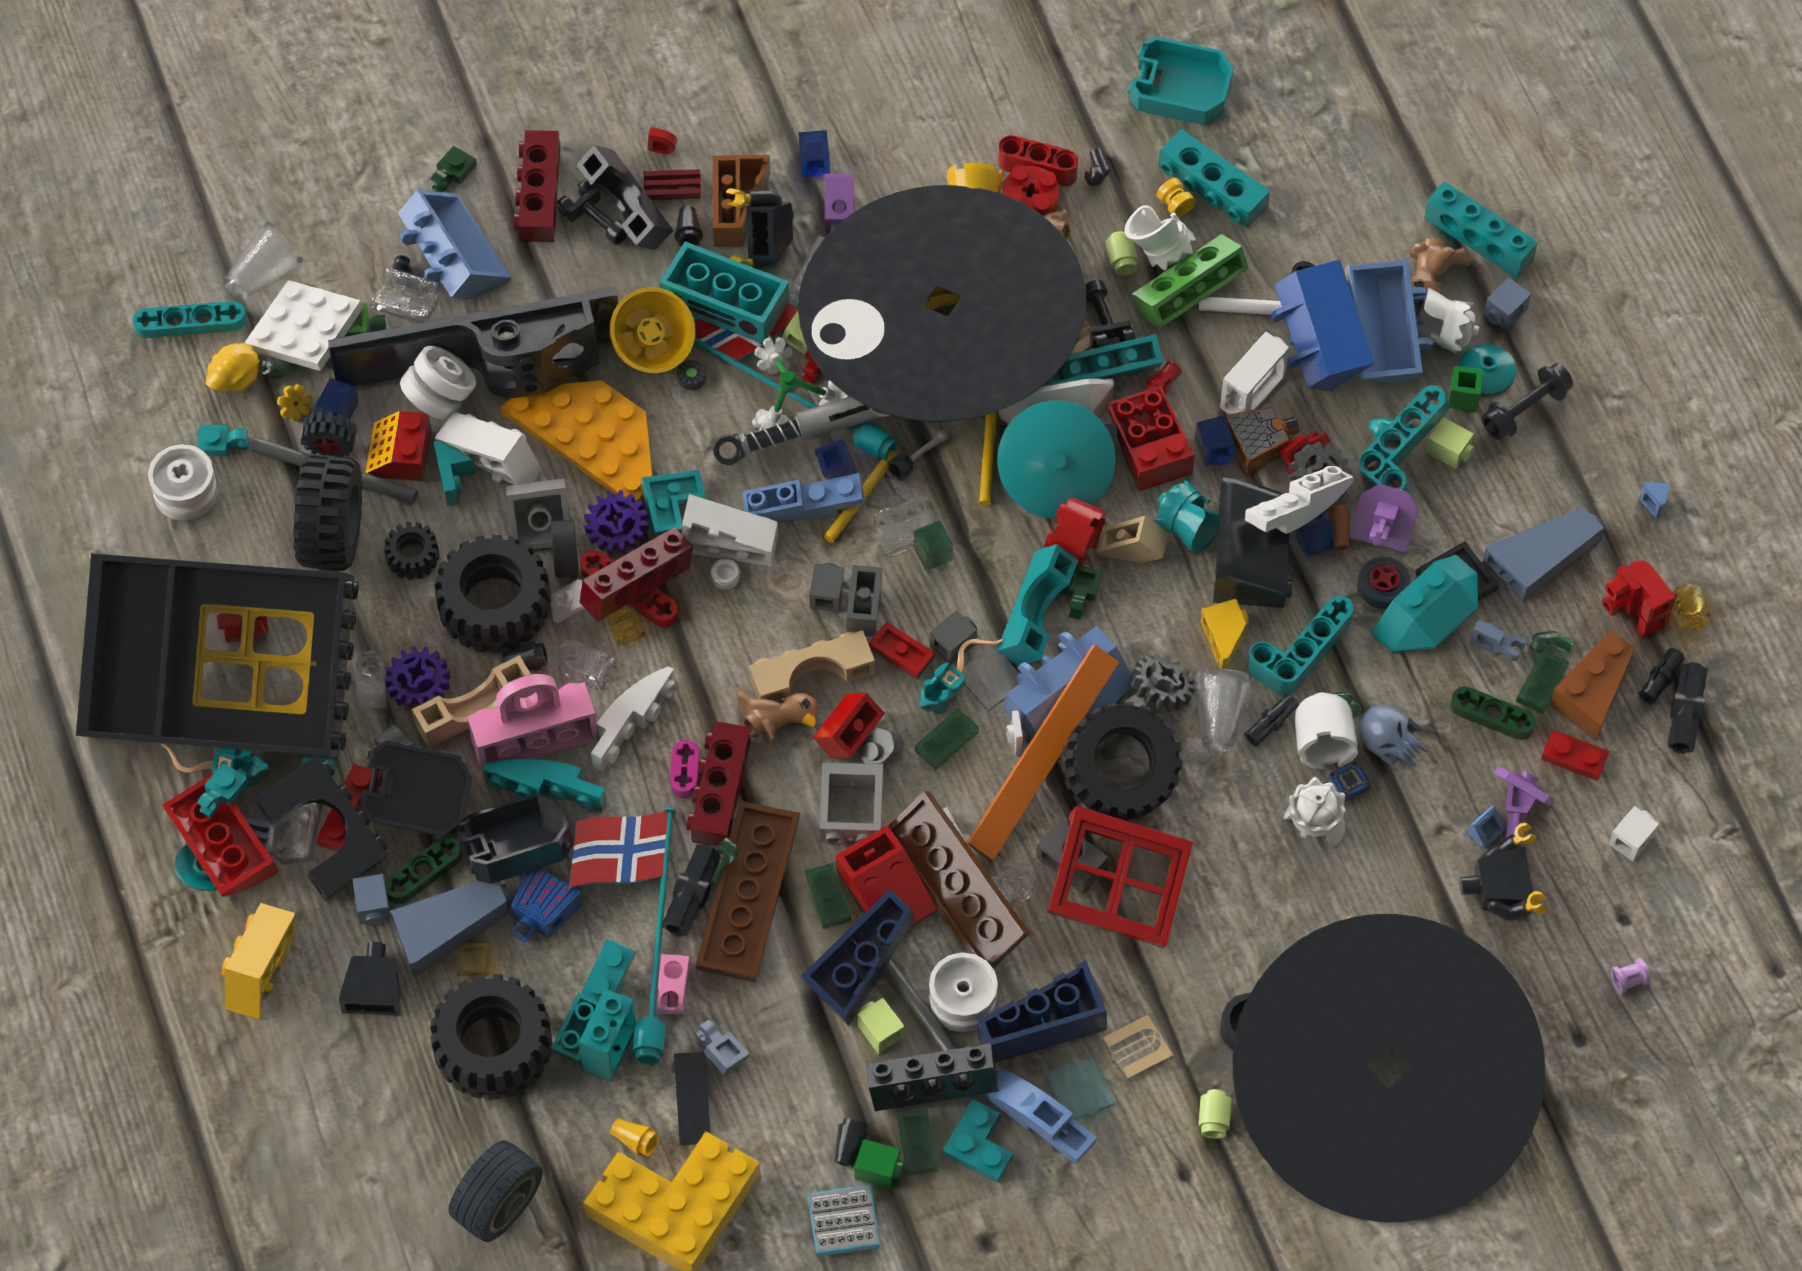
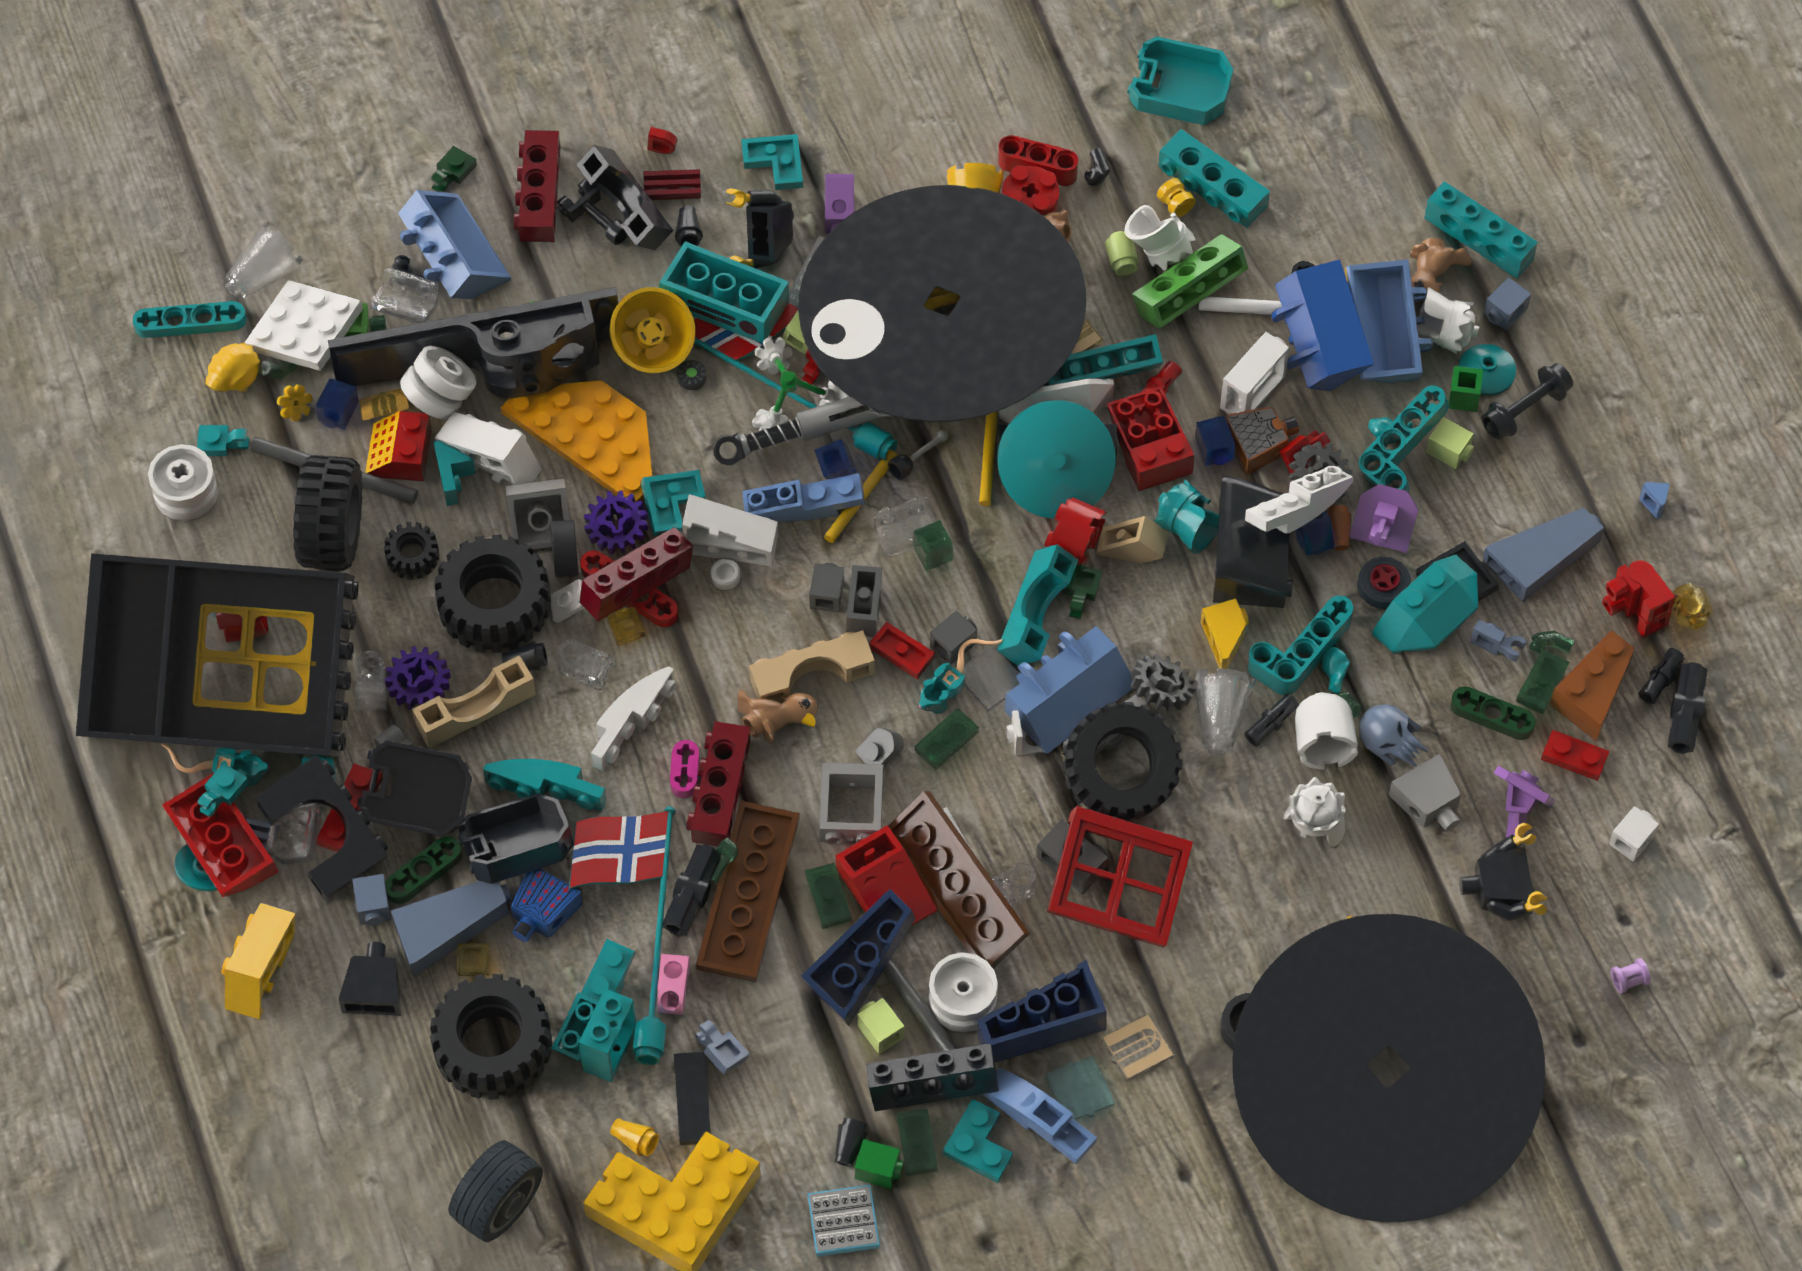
black wheel [301,412,357,457] -> none
bright pink brick [467,674,599,774] -> none
dark orange wedge [713,155,771,247] -> none
clear blue brick [798,130,830,177] -> none
red brick [813,693,885,758] -> none
orange tile [966,645,1119,861] -> none
black bar [1085,280,1136,349] -> none
yellowish green brick [1198,1089,1232,1138] -> none
tile [1328,761,1371,802] -> none
medium blue slope [1465,806,1506,848] -> none
none -> clear yellow piece [359,388,409,421]
none -> teal plate [741,134,803,190]
none -> teal animal [1321,647,1350,693]
none -> light grey torso [1389,754,1461,831]

